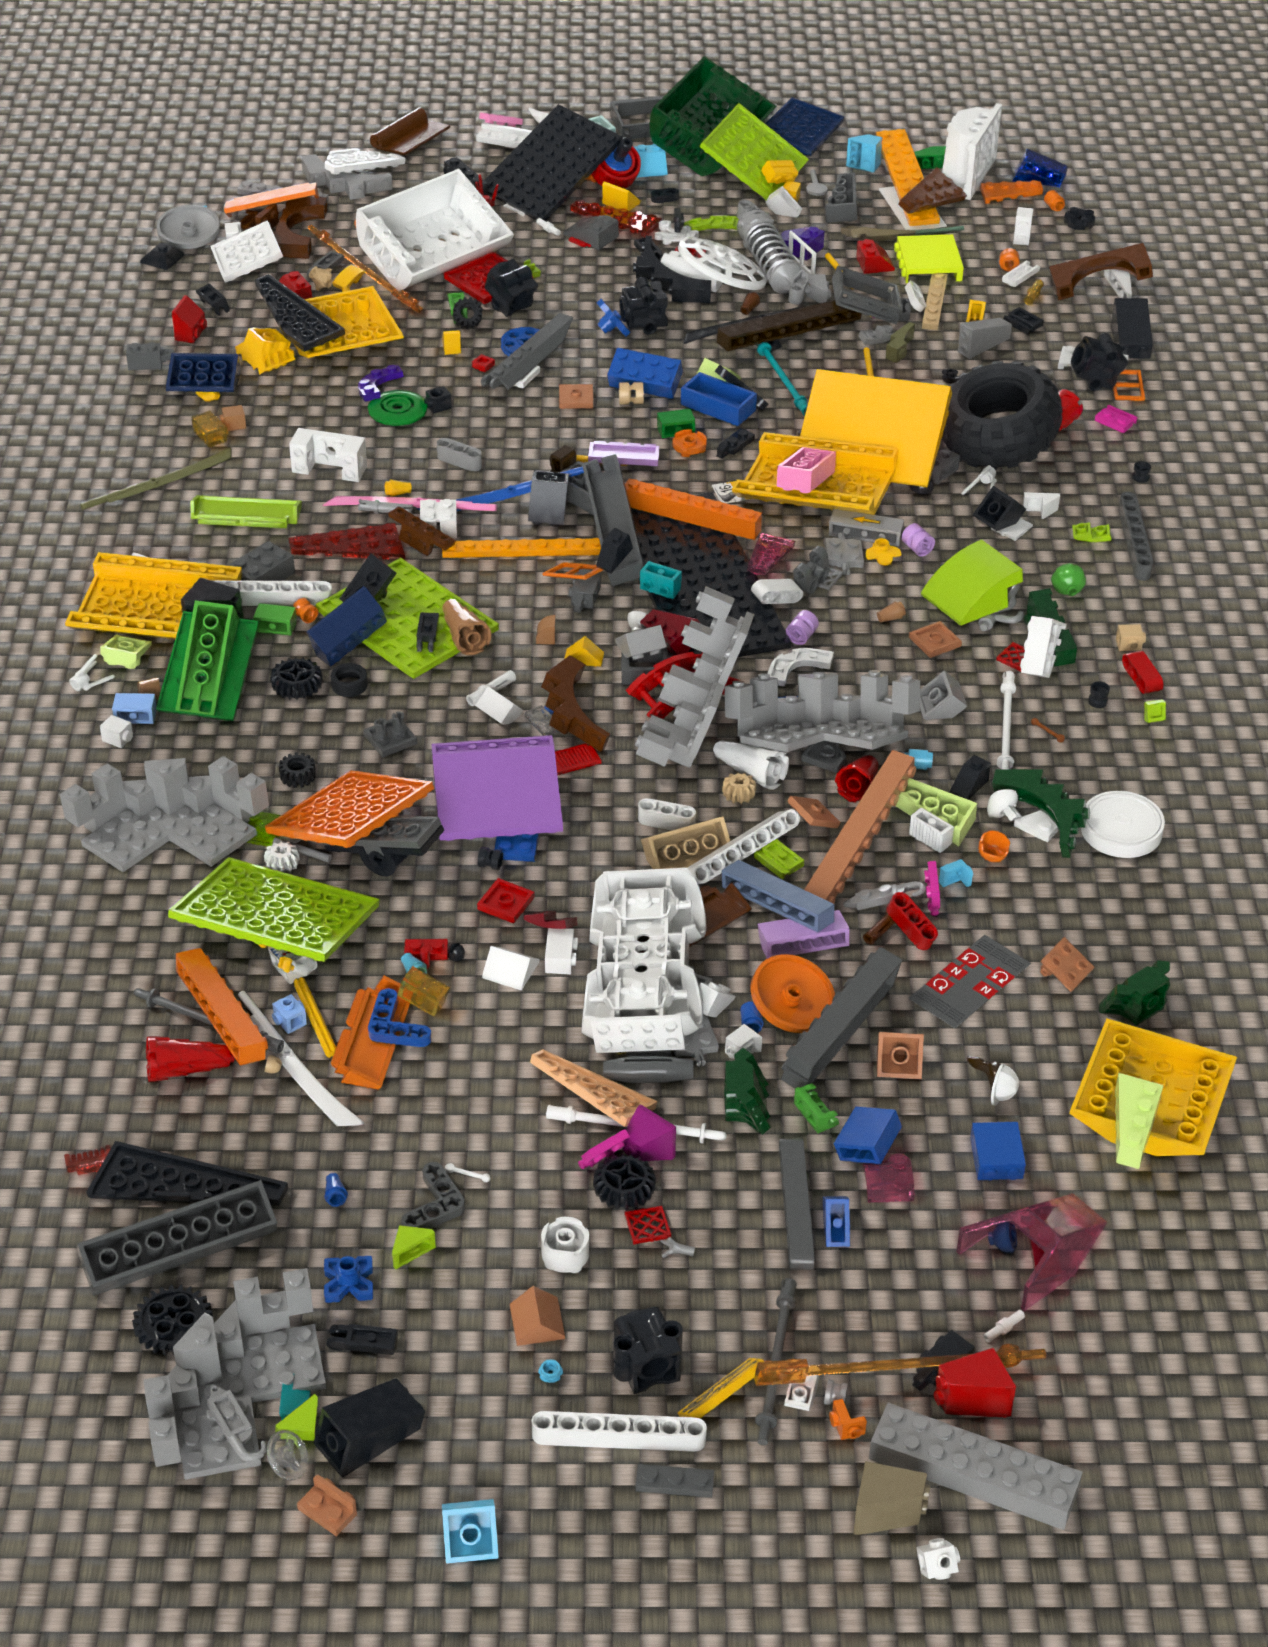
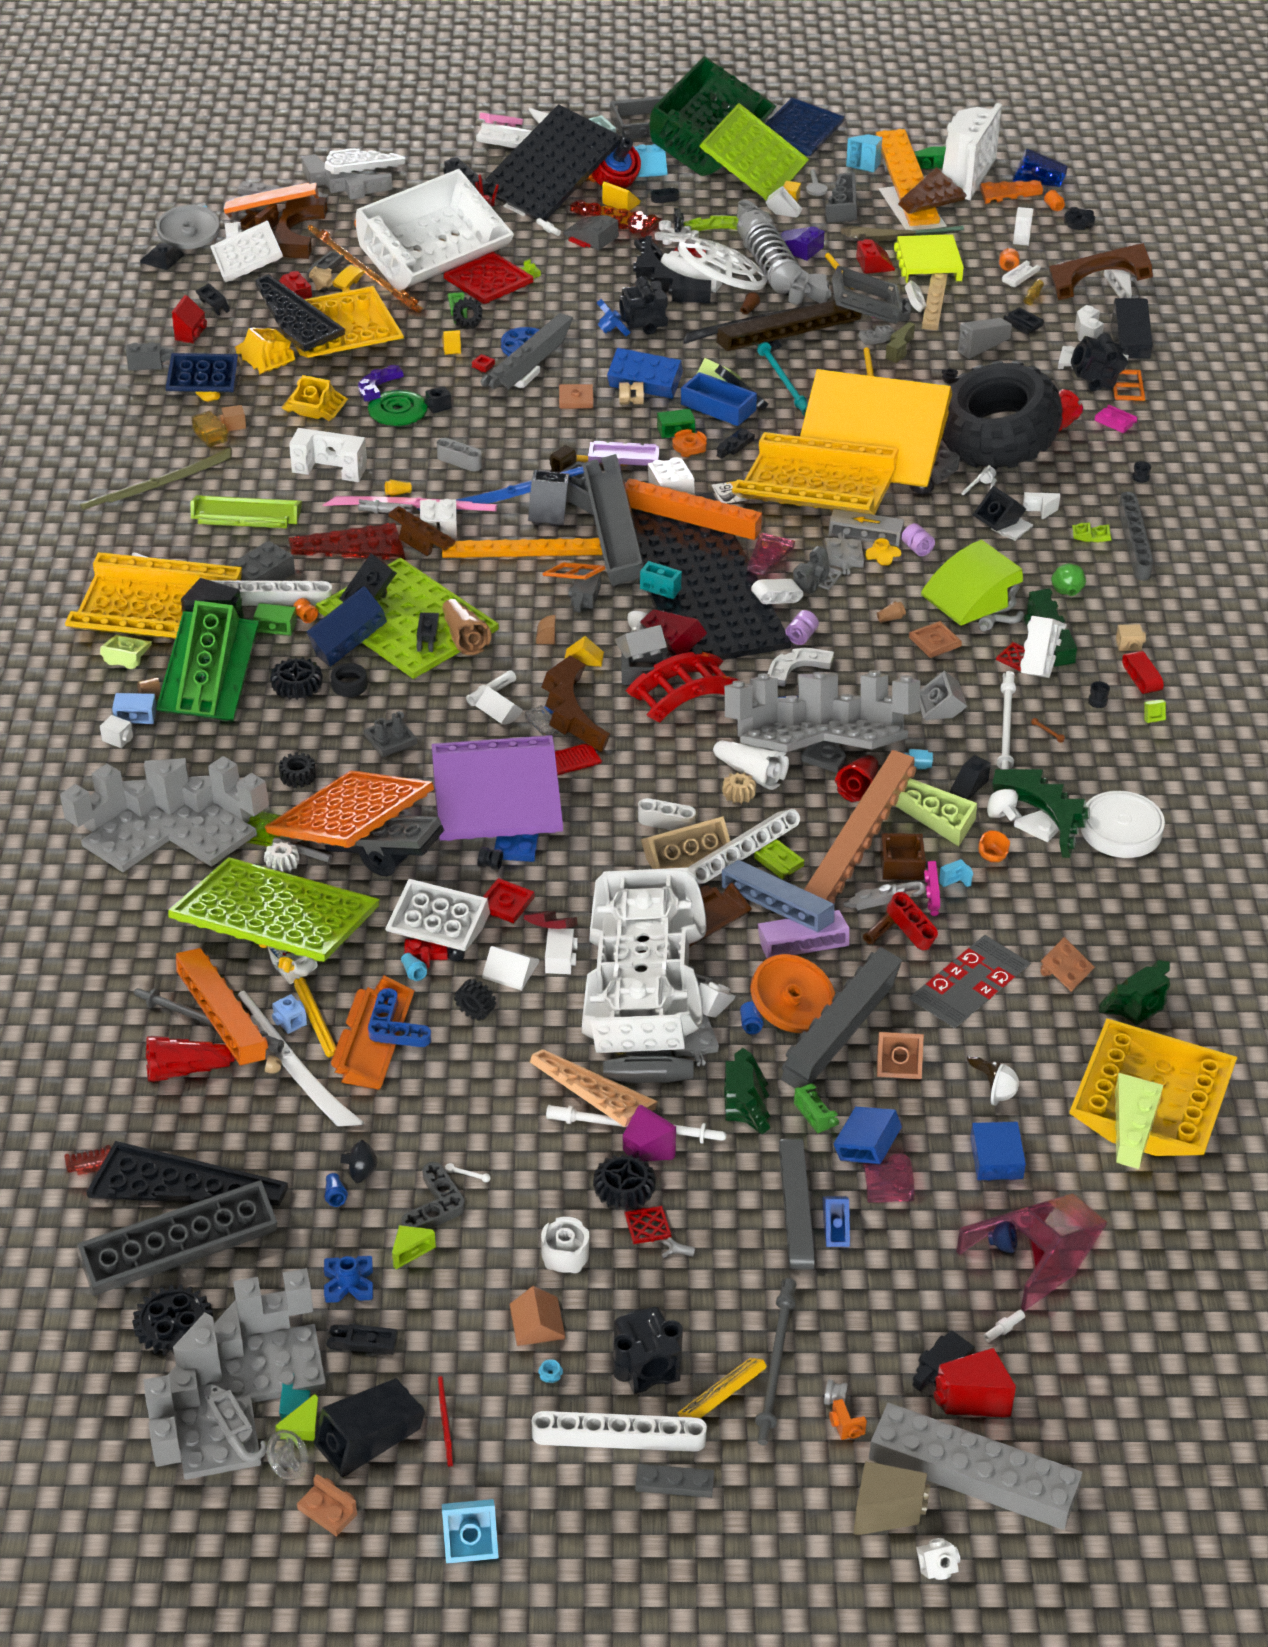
white plant [69,654,115,691] -> none
reddish brown door [370,108,450,156] -> none
clear yellow brick [397,966,450,1017] -> none
black piece [484,259,538,317] -> none
dark pink plate [578,1129,630,1169] -> none
black slope [596,528,633,574] -> none
light grey brick [635,586,754,768] -> none
white window [725,1024,762,1059] -> none
clear orange bar [754,1344,1046,1386] -> none
yellow brick [761,160,799,184] -> none
bright pink brick [777,447,836,493] -> none
white slope [784,1363,819,1411] -> none
nougat plate [787,796,841,828] -> none
white window [788,231,817,274] -> none
white brick [909,808,954,853] -> none
yellow slope [966,300,986,322] -> none
none -> yellow slope [281,375,348,421]
none -> black piece [340,1140,378,1184]
none -> white slope [385,879,490,951]
none -> red window [438,1376,453,1467]
none -> black tyre [454,979,497,1021]
none -> white brick [648,458,695,495]
none -> reddish brown container [880,833,926,880]
none -> white brick [1075,305,1104,341]

